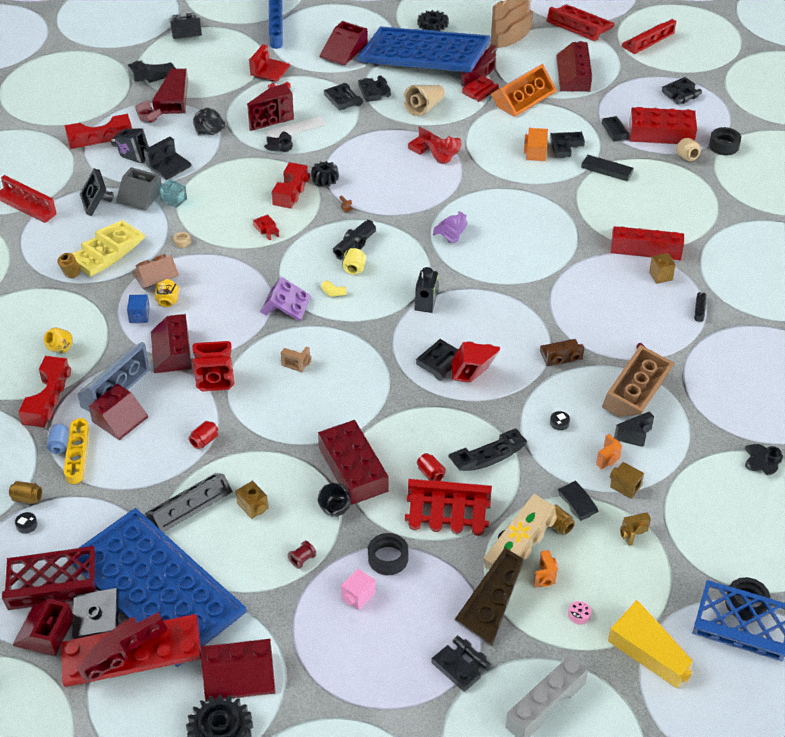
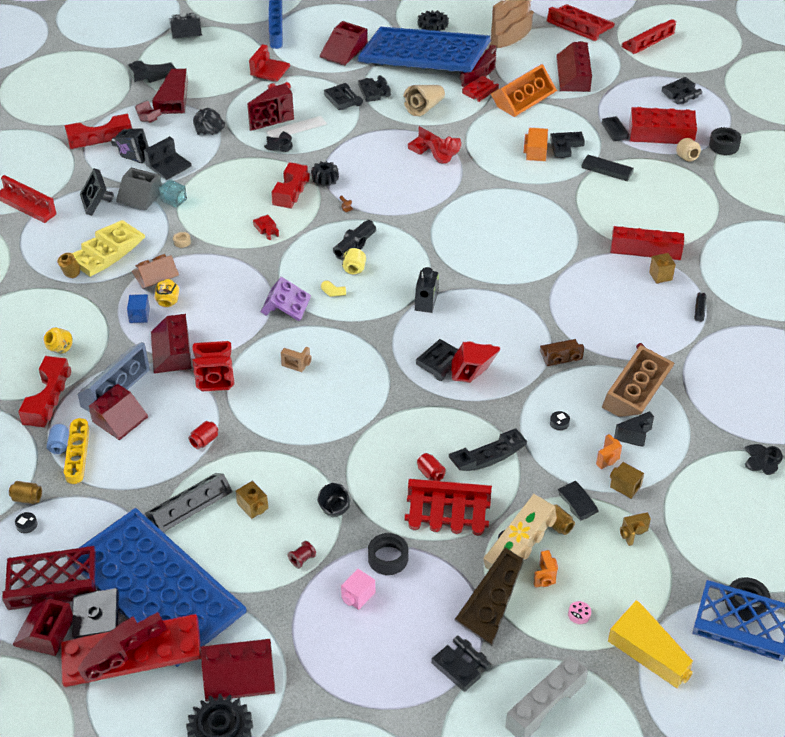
dark red brick [318,420,389,505] -> none
medium lavender hair [433,211,468,243] -> none

